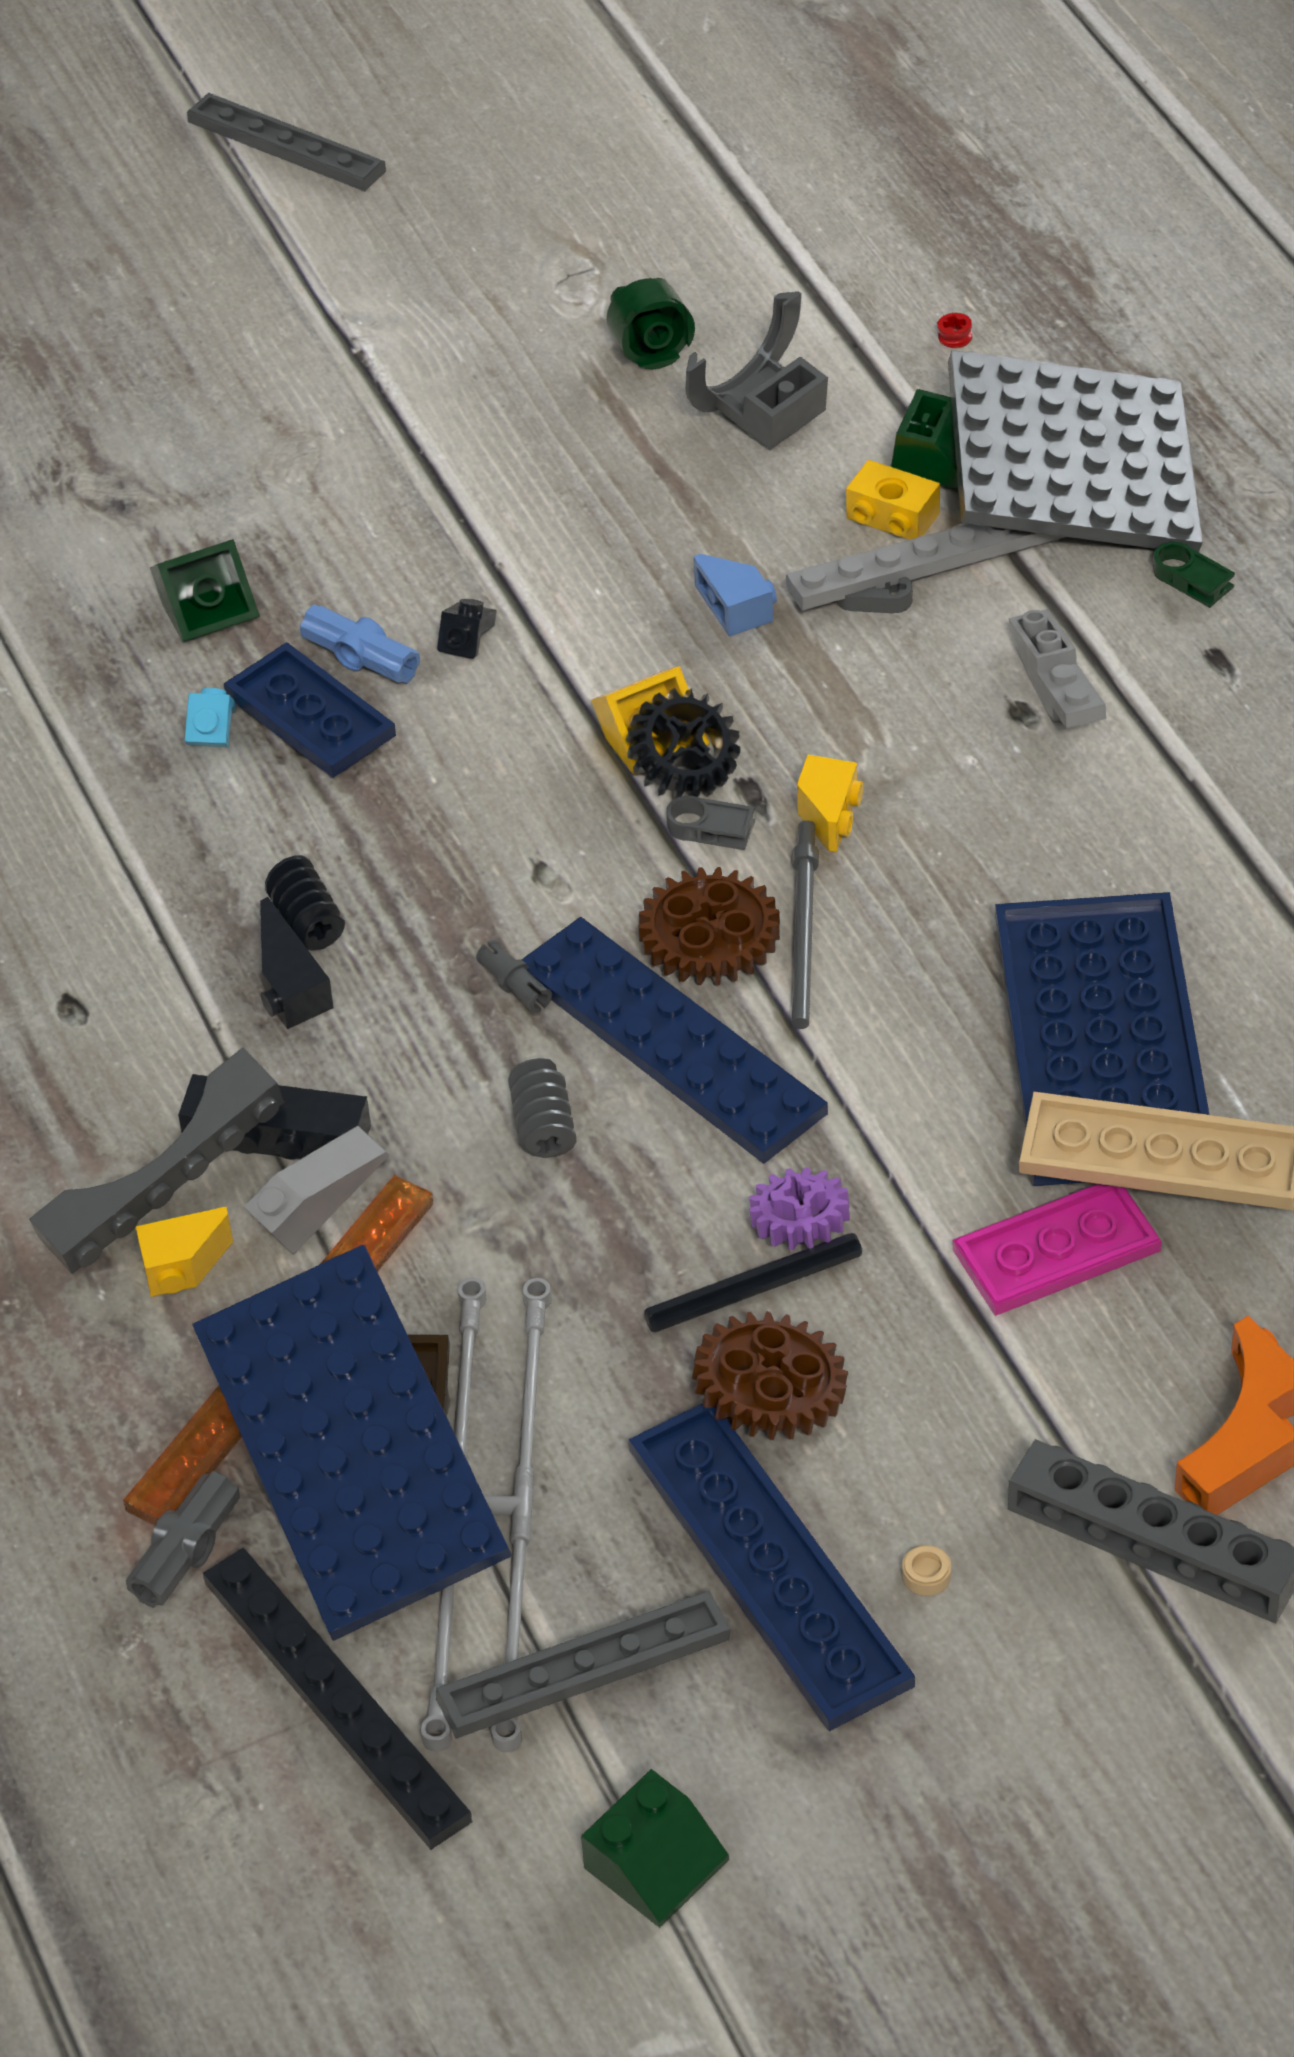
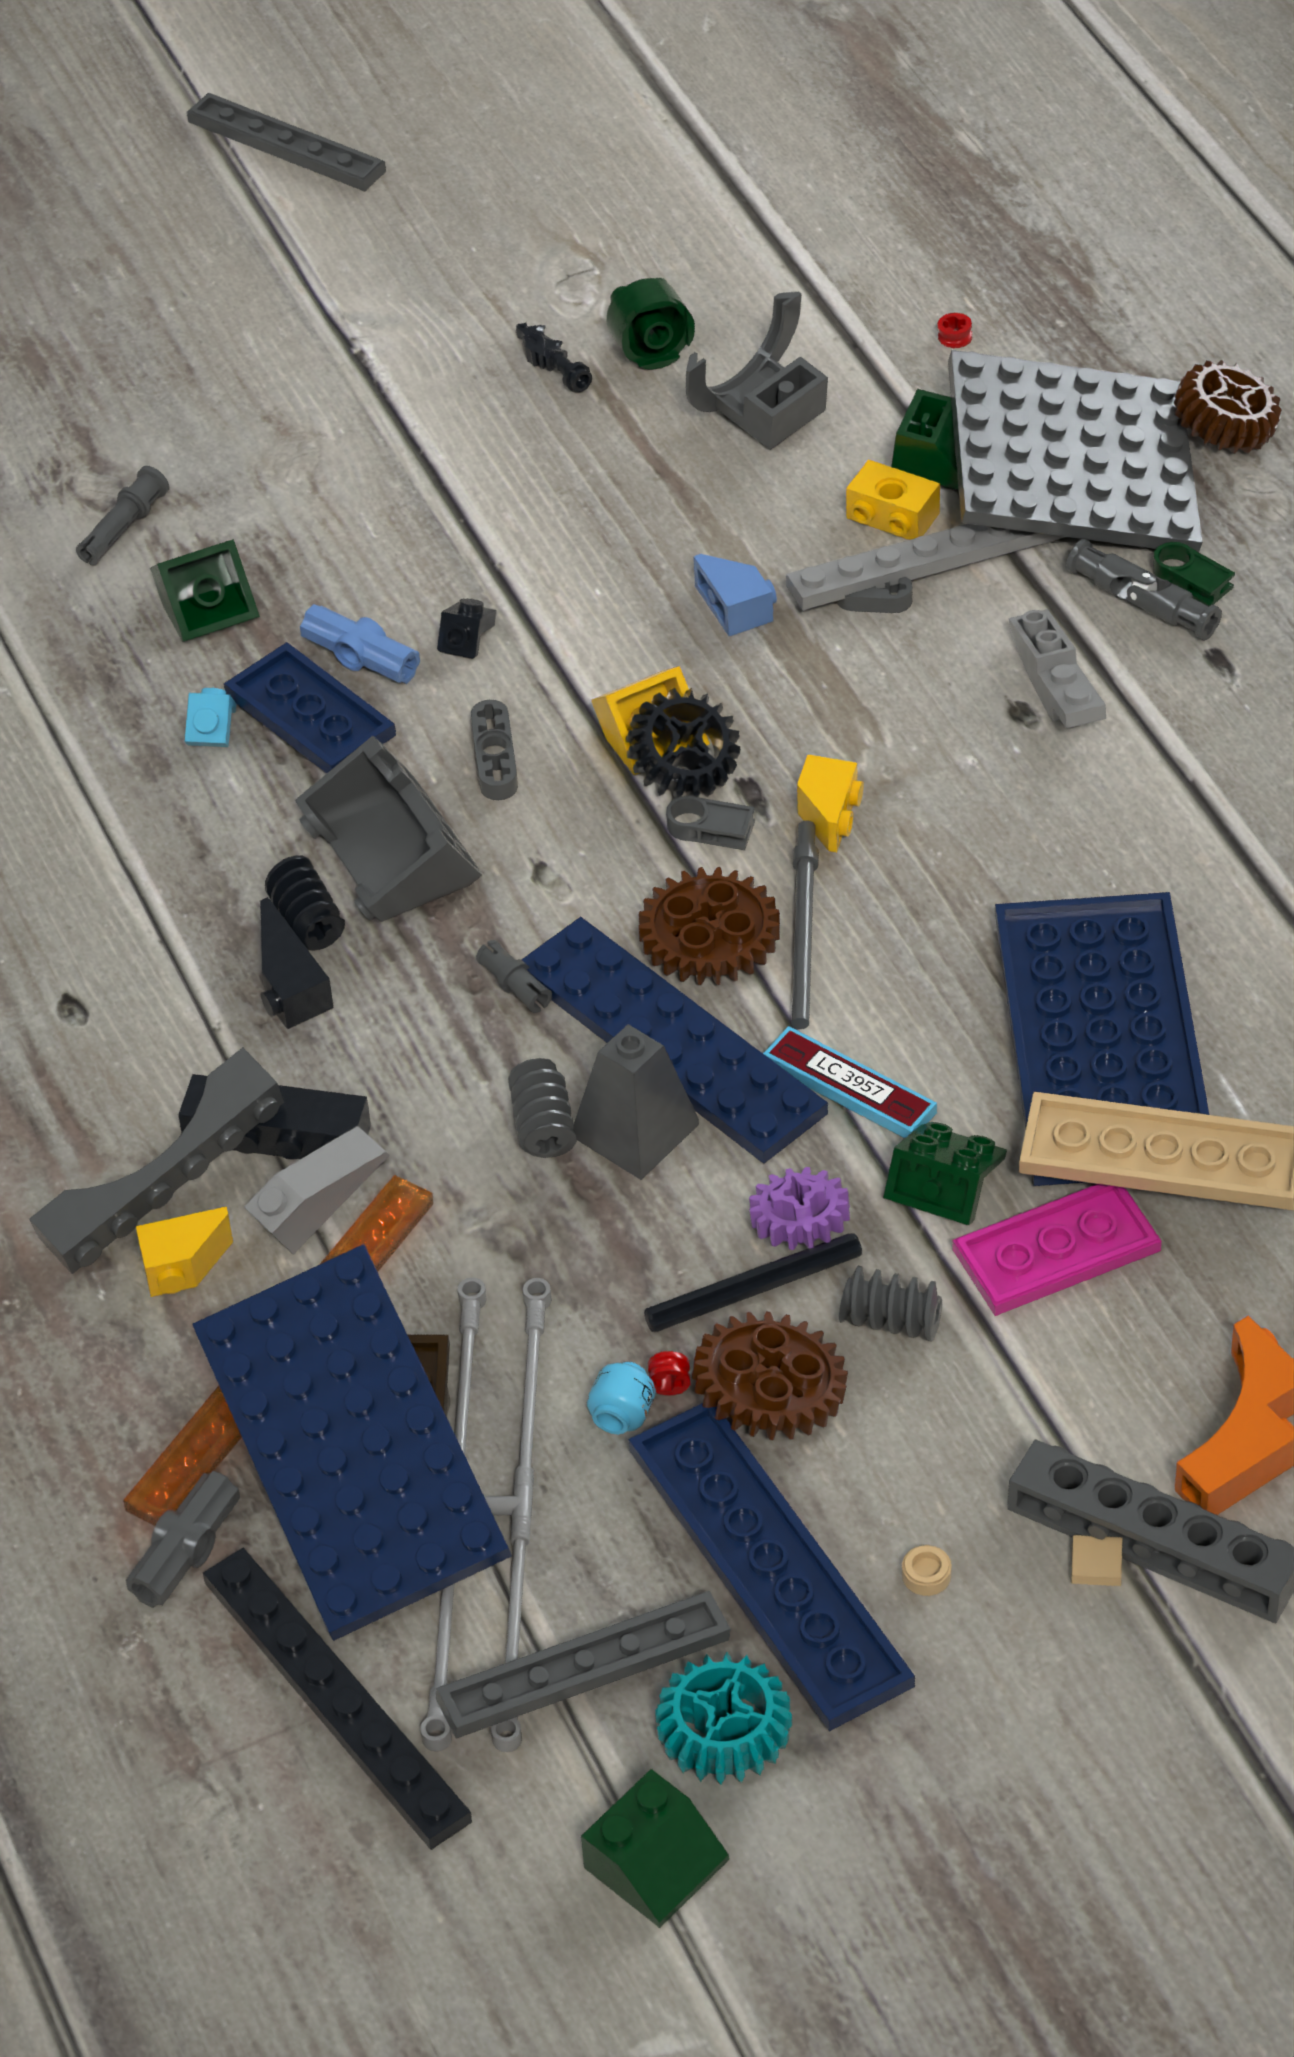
none -> dark grey pin [76,465,169,565]
none -> dark grey windscreen [295,736,483,921]
none -> dark grey beam [471,700,518,800]
none -> black piece [516,322,592,392]
none -> dark grey slope [573,1024,699,1180]
none -> medium azure head [586,1362,656,1435]
none -> red bush [648,1351,691,1396]
none -> teal gear [655,1652,792,1785]
none -> tile [763,1026,937,1138]
none -> dark grey piece [839,1265,942,1342]
none -> dark green bracket [883,1122,1007,1225]
none -> dark grey piece [1066,539,1222,641]
none -> tan tile [1071,1535,1122,1586]
none -> reddish brown gear [1174,360,1282,454]

